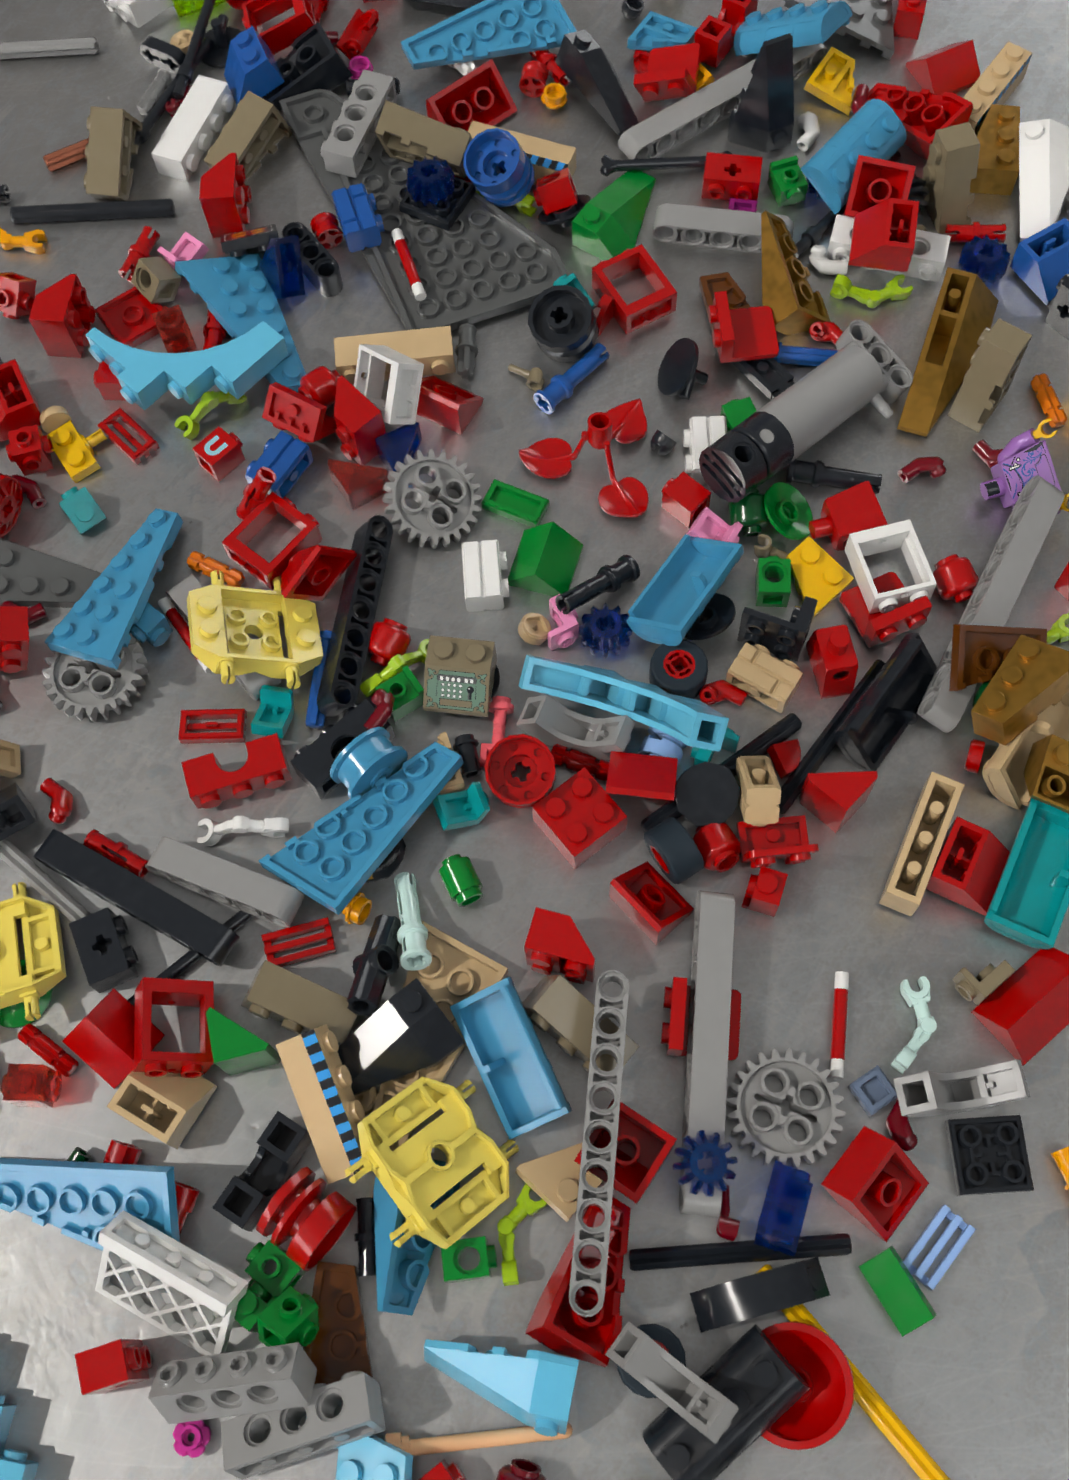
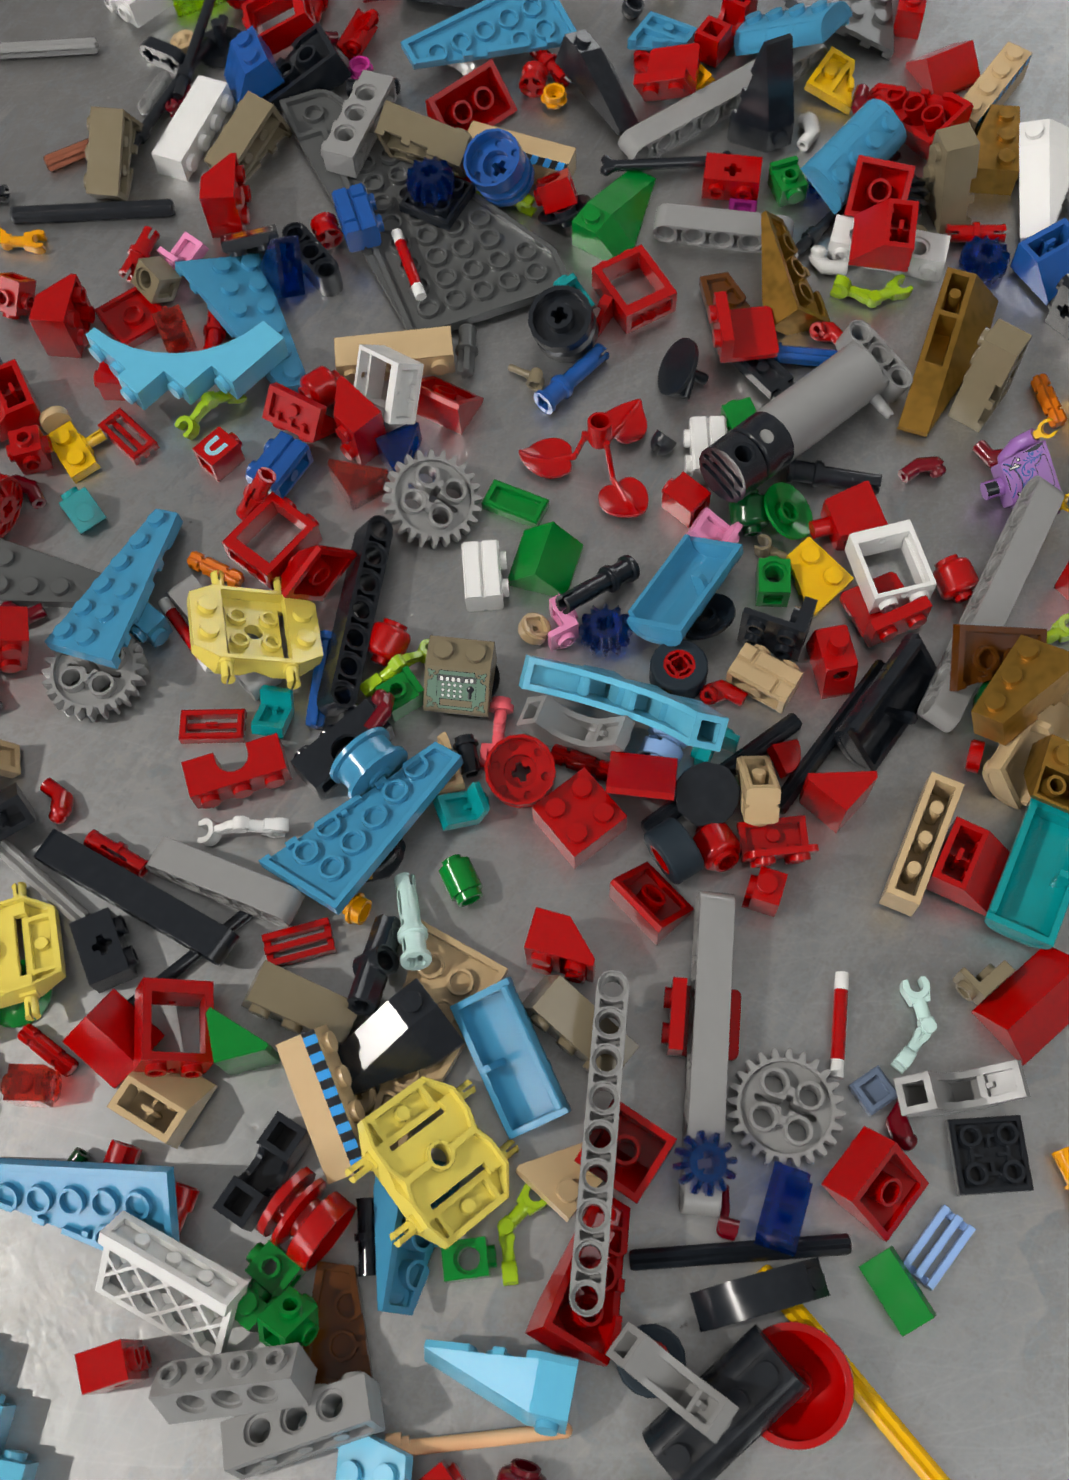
dark pink plate [173,1420,211,1458] -> none

